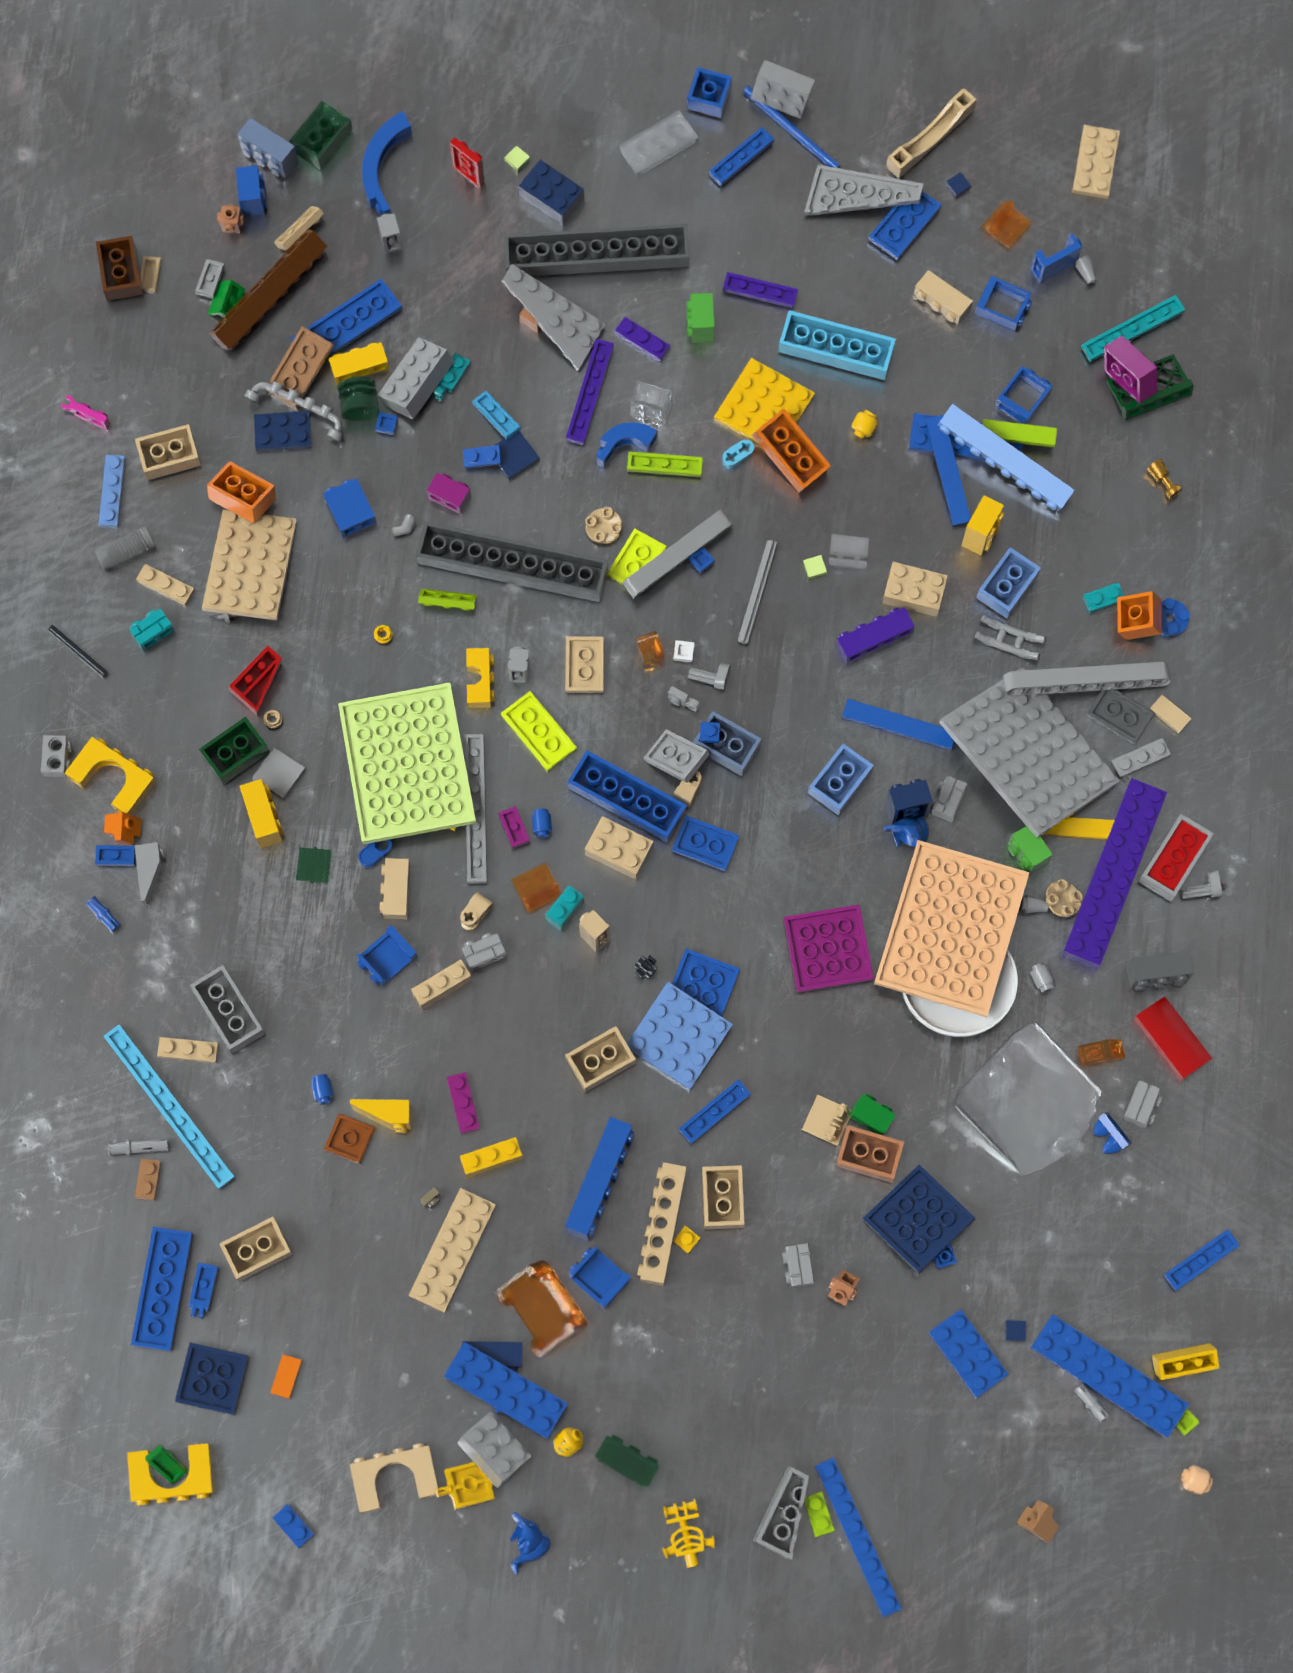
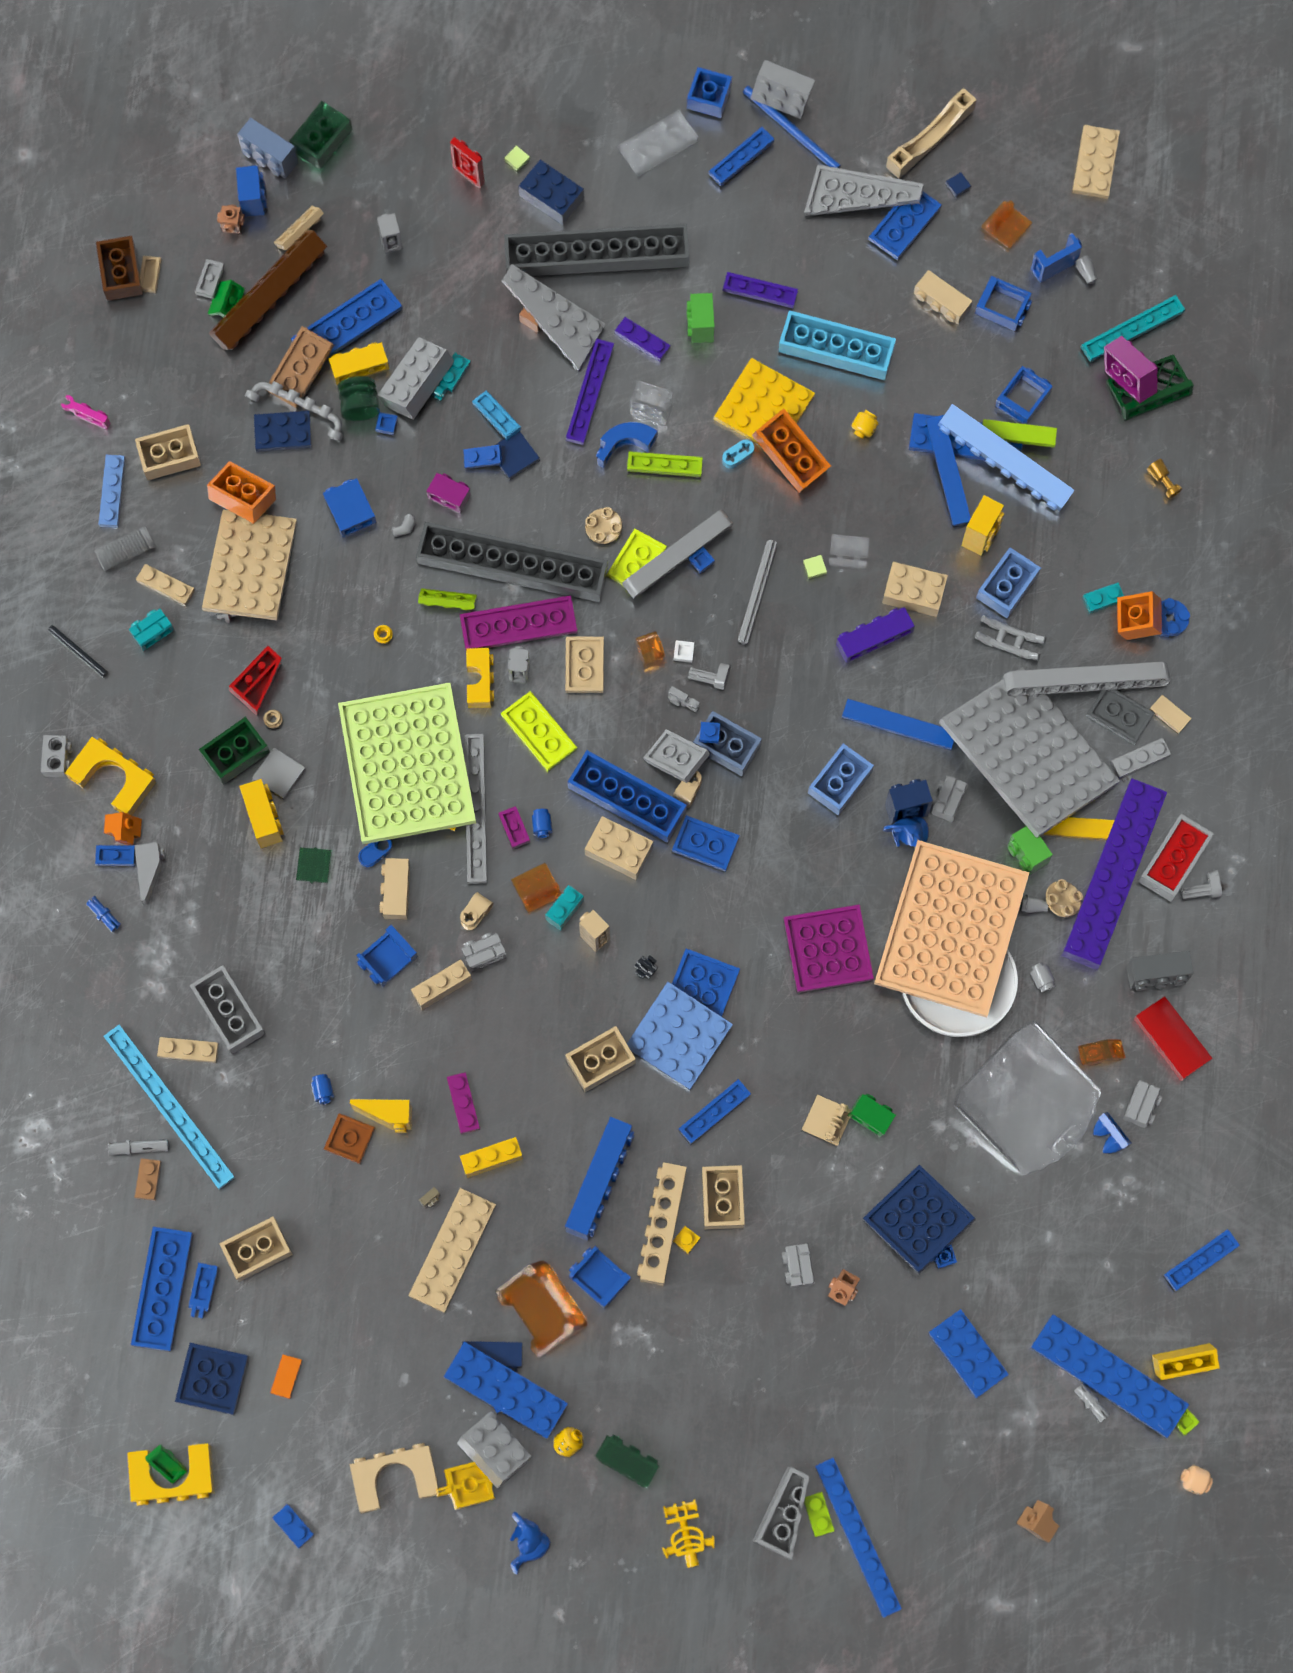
blue arch [362,111,412,215] -> none
nougat brick [836,1125,904,1183] -> none
dark blue tile [1005,1320,1026,1342] -> none
none -> magenta plate [460,595,577,649]

